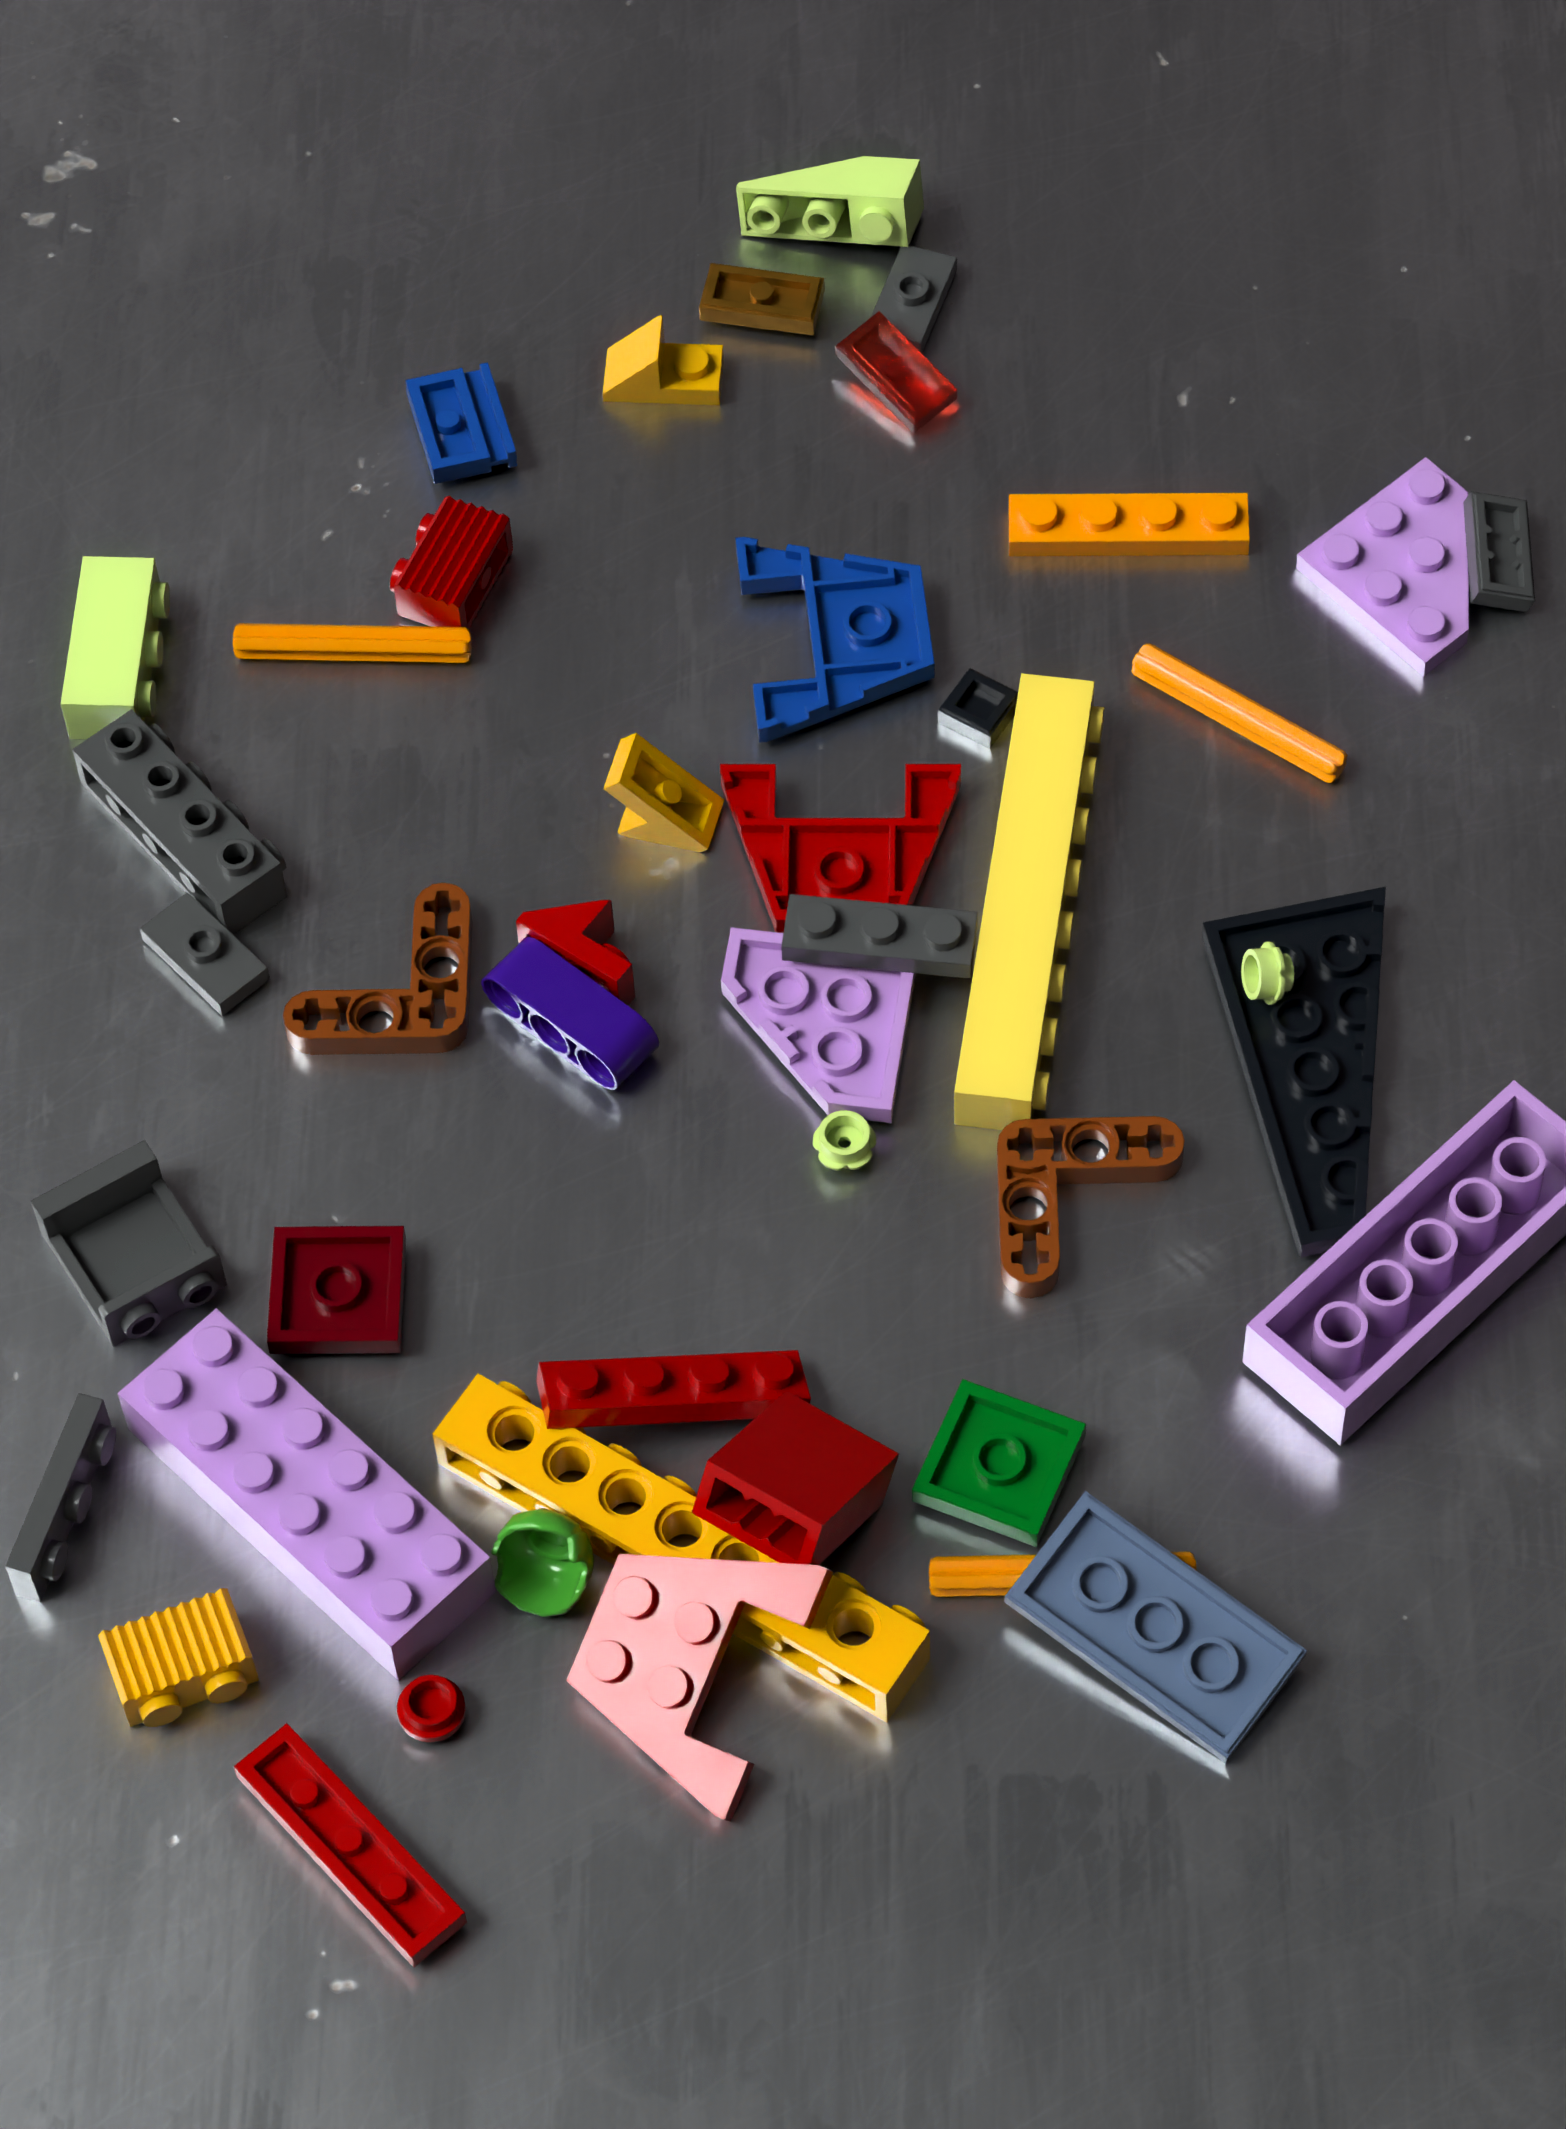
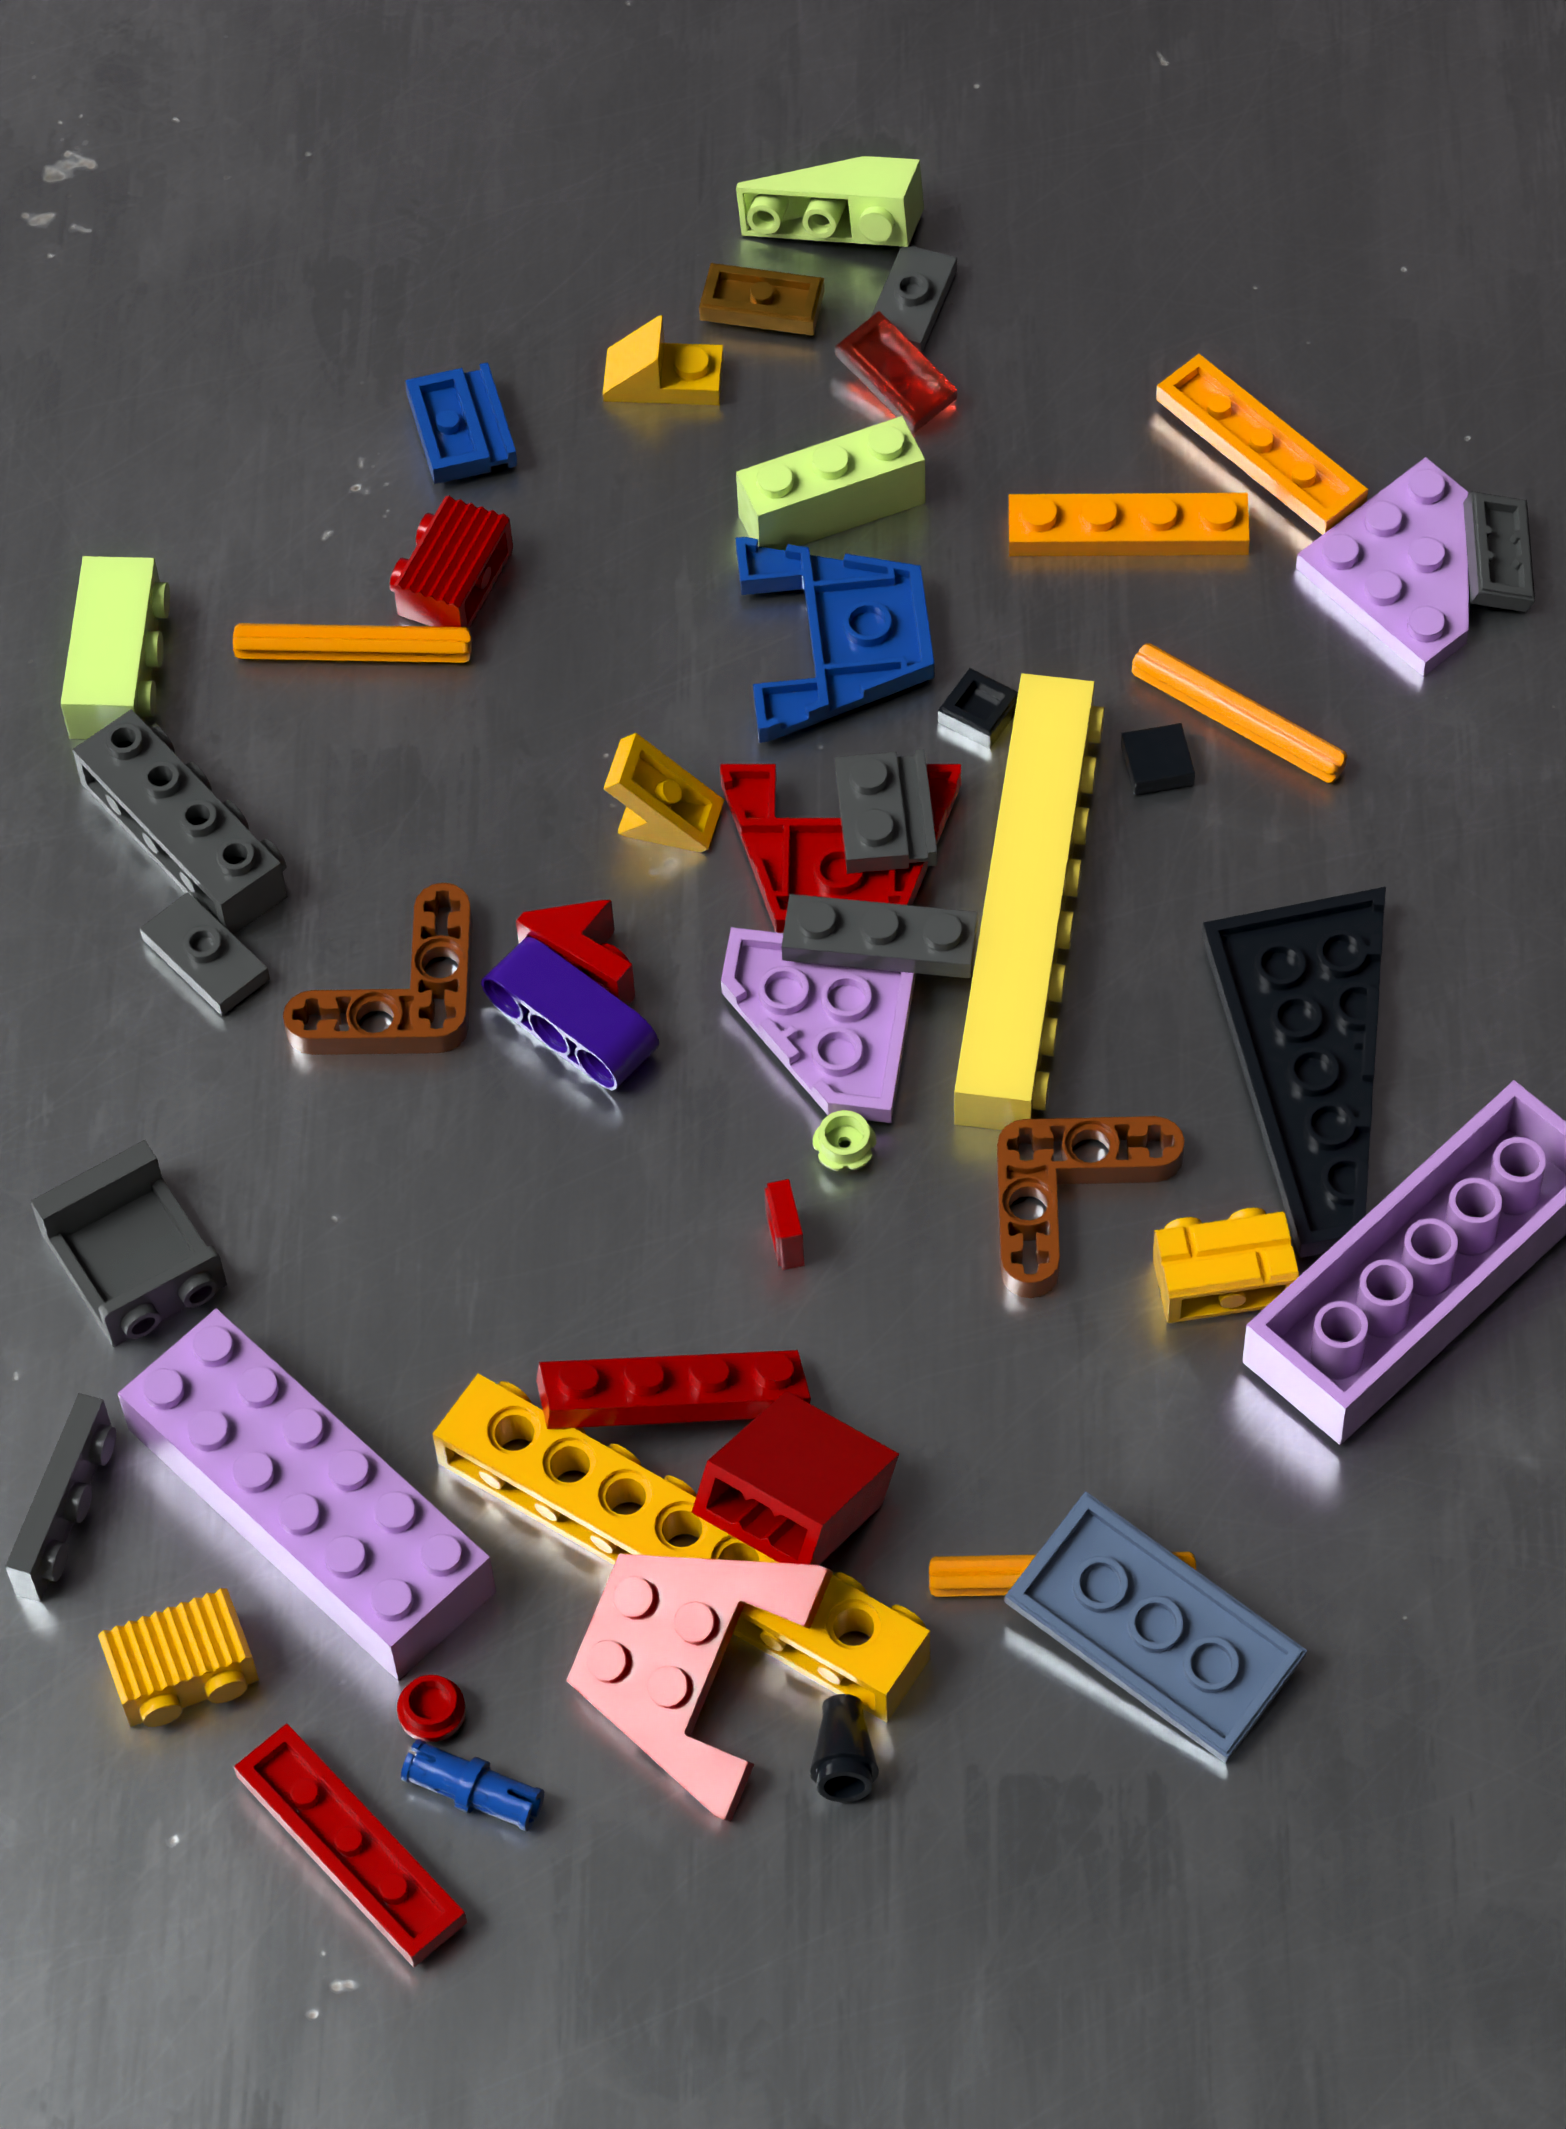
dark red plate [267,1226,406,1354] -> none
bright green hair [491,1508,594,1617] -> none
green plate [912,1379,1086,1547] -> none
yellowish green plate [1241,942,1294,1005] -> none
none -> blue pin [401,1739,544,1831]
none -> yellowish green brick [736,416,926,551]
none -> red tile [764,1179,804,1270]
none -> black cone [810,1694,879,1802]
none -> dark grey plate [835,749,937,874]
none -> black tile [1121,723,1195,795]
none -> yellow brick [1153,1207,1299,1324]
none -> light orange plate [1156,354,1368,535]

